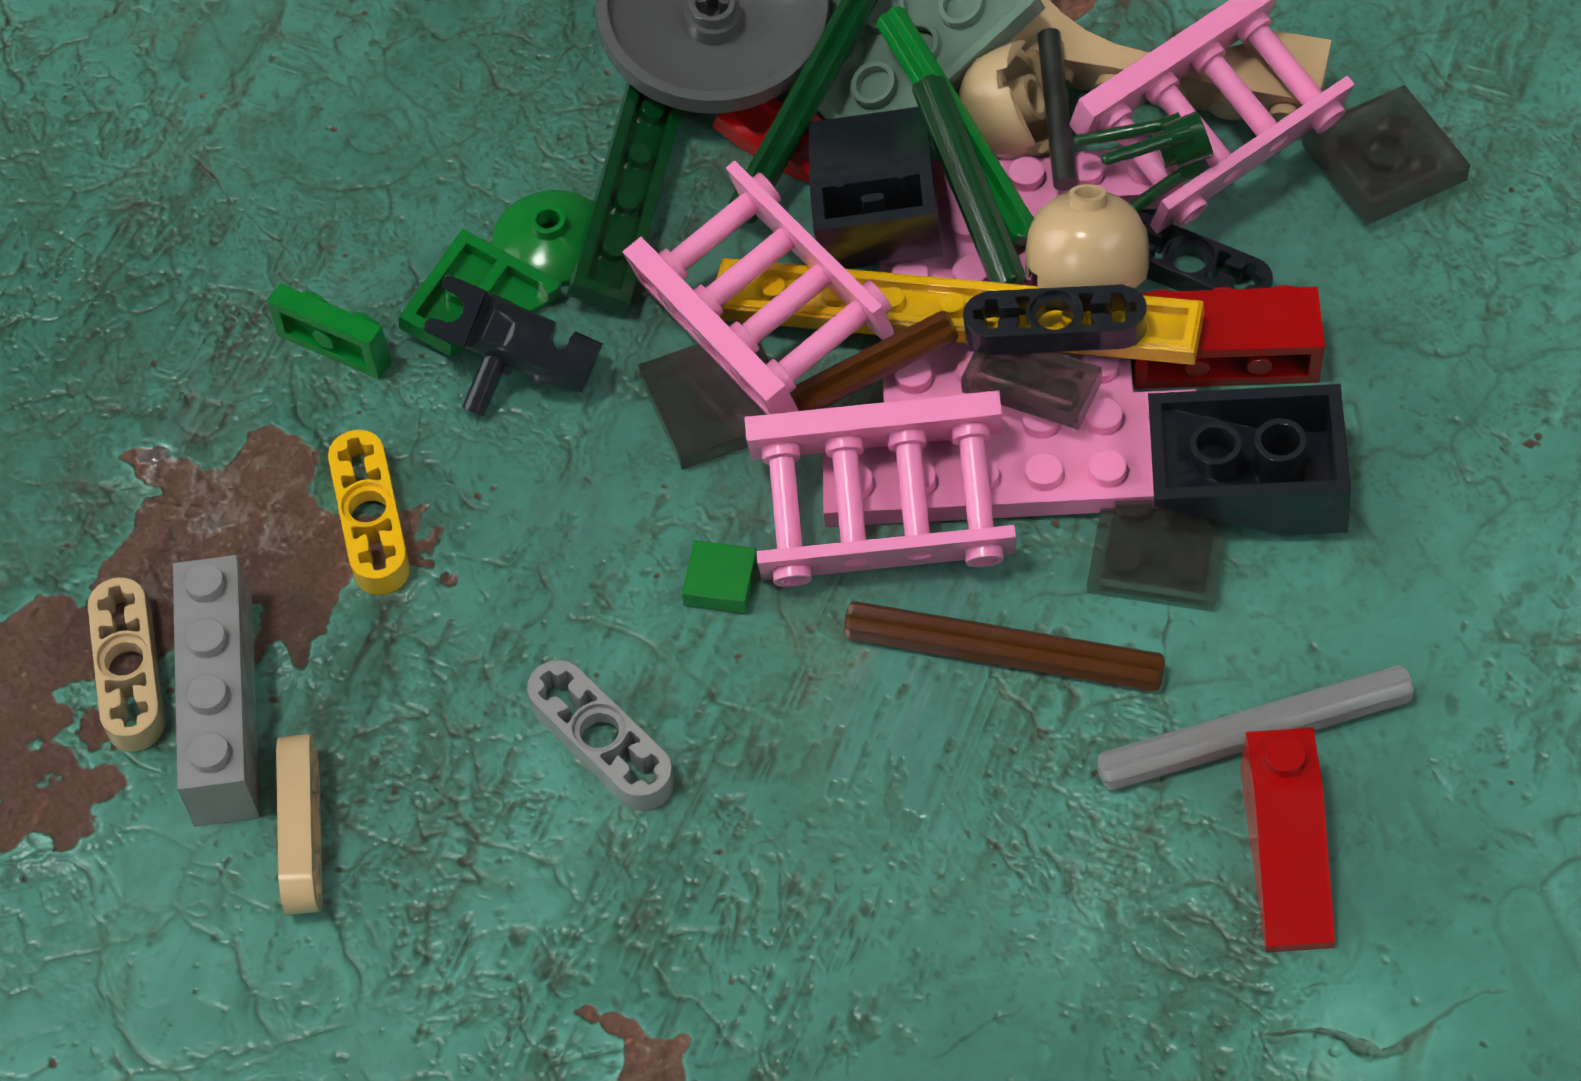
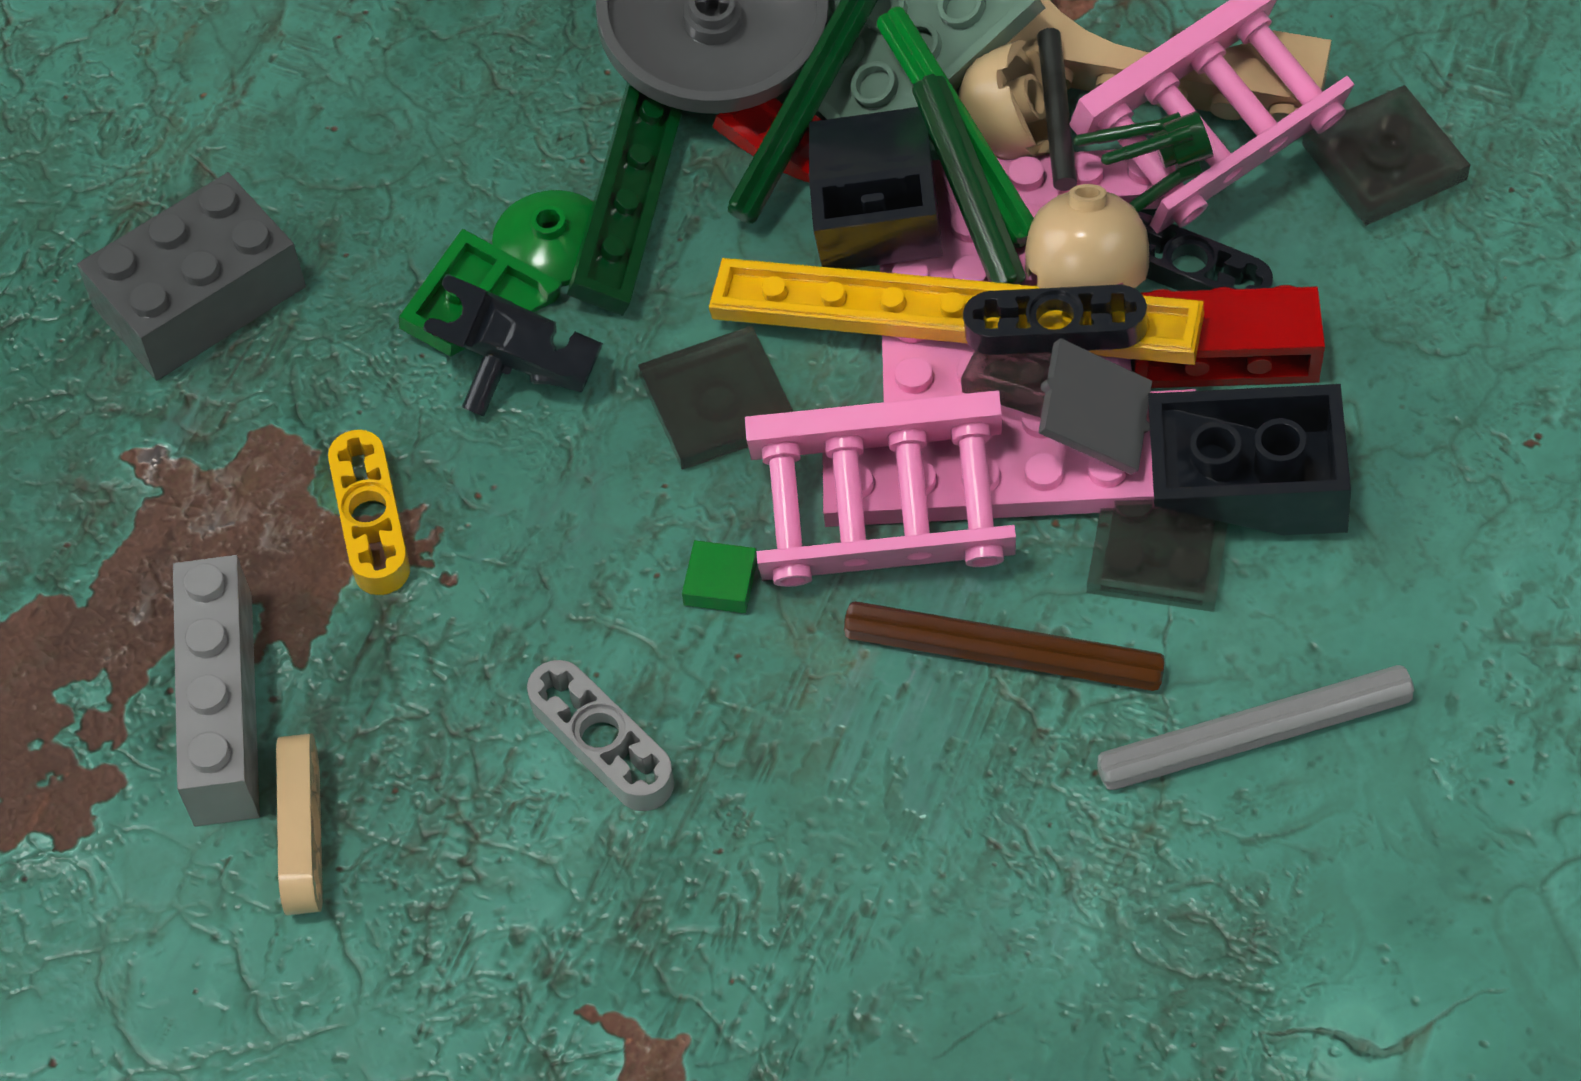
tan beam [88,577,165,752] -> none
green plate [267,283,392,380] -> none
bright pink fence [622,161,895,414] -> none
reddish brown axle [790,311,958,411] -> none
red slope [1240,727,1335,952] -> none
none -> dark grey brick [77,172,306,381]
none -> dark grey piece [1038,338,1152,475]

